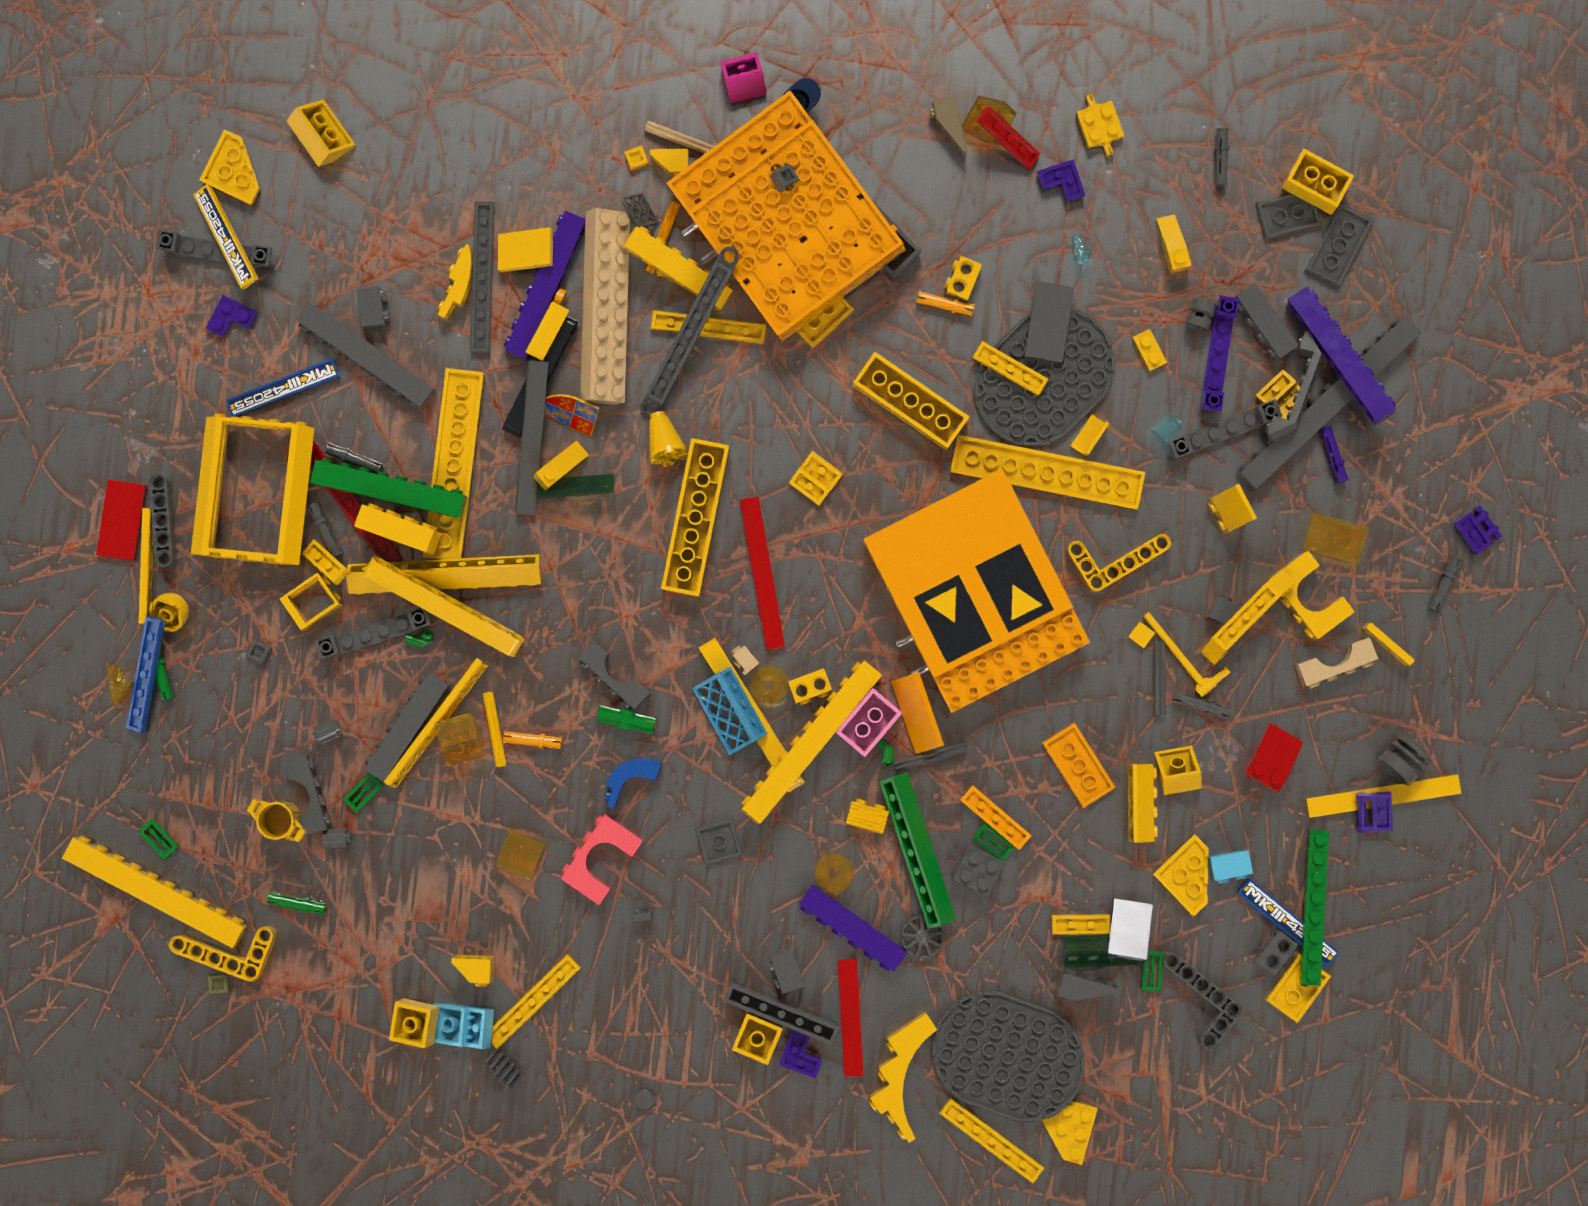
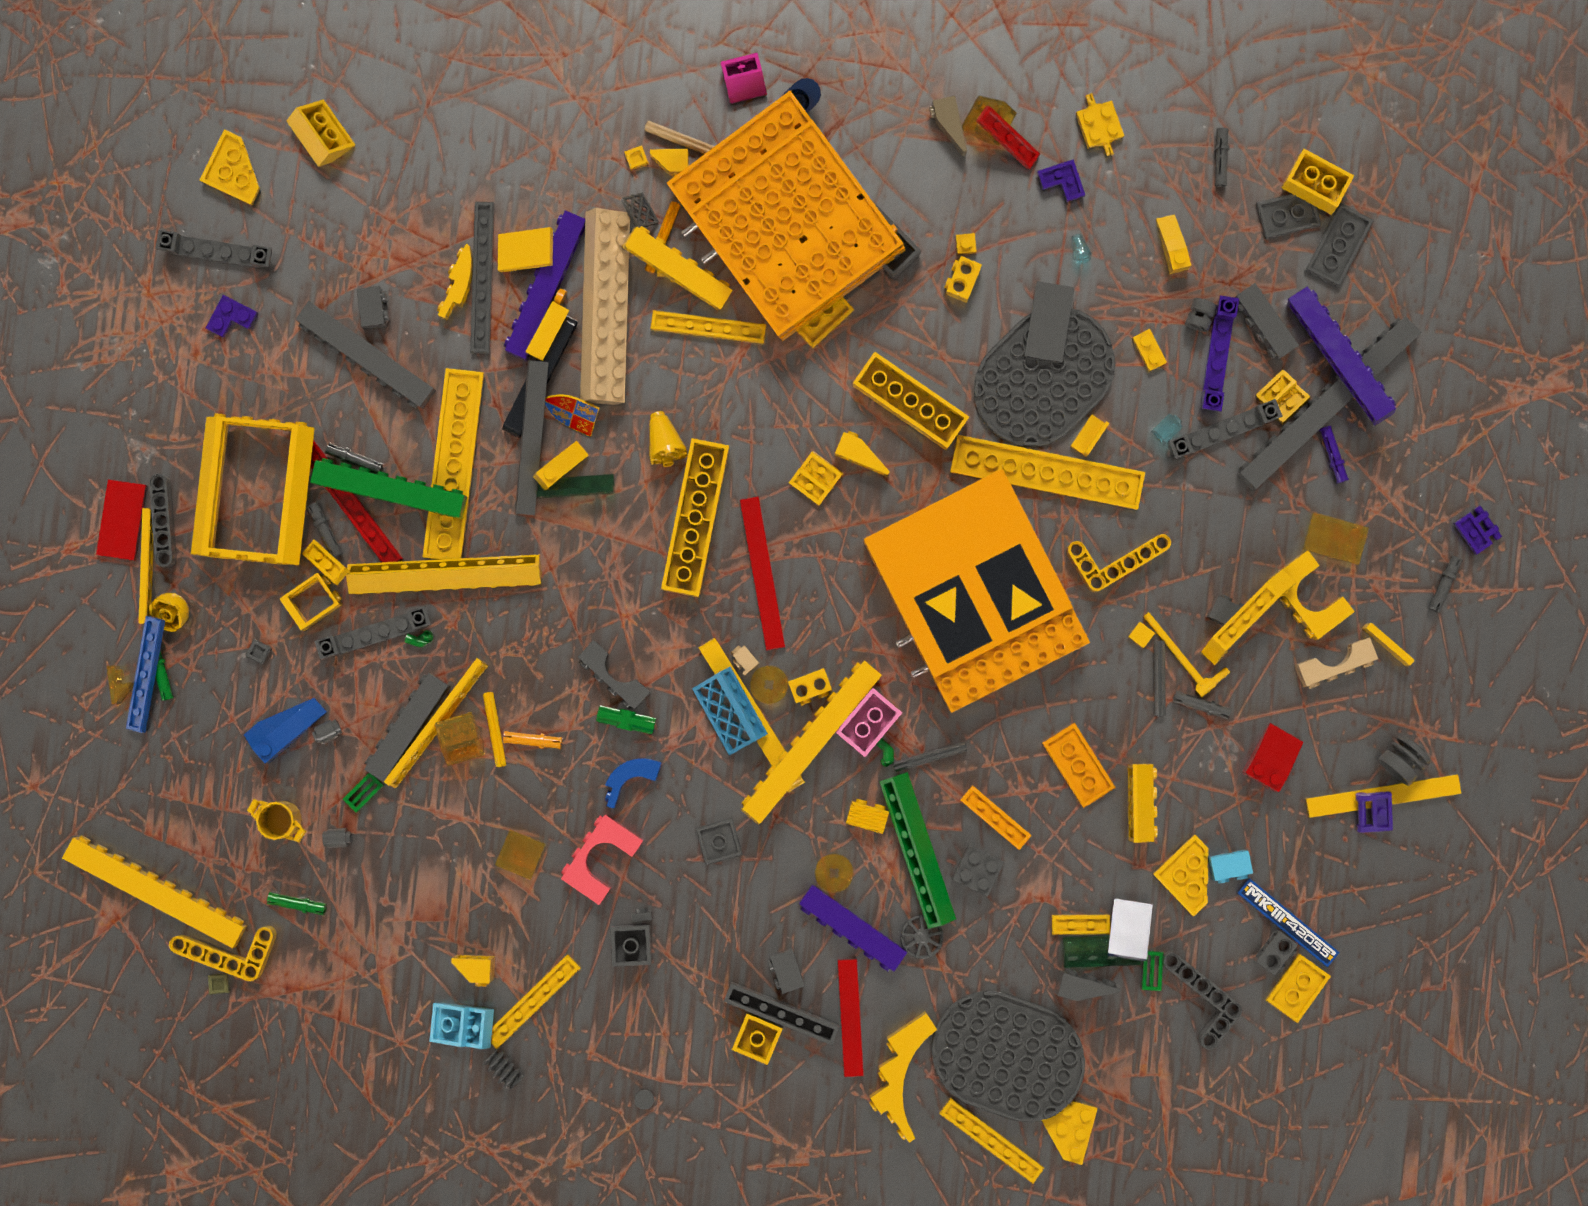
green tile [138,818,180,860] -> none
tile [194,184,259,289] -> none
tile [226,358,340,417] -> none
dark grey arch [283,755,331,836] -> none
yellow brick [354,503,442,555] -> none
yellow beam [363,556,524,657] -> none
yellow brick [389,998,440,1048] -> none
dark grey plate [640,246,740,417] -> none
dark grey slope [770,164,800,192] -> none
dark purple plate [779,1029,822,1078] -> none
light orange tile [891,672,944,754] -> none
light orange pin [916,291,975,317] -> none
yellow tile [973,341,1048,396] -> none
green tile [973,822,1015,861] -> none
yellow slope [1154,746,1202,795] -> none
yellow slope [1208,484,1257,533] -> none
dark grey slope [1266,331,1322,441] -> none
green plate [1299,829,1330,986] -> none
none -> blue wedge [244,698,327,764]
none -> dark grey brick [610,924,652,967]
none -> yellow slope [835,431,890,477]
none -> yellow plate [955,233,977,255]

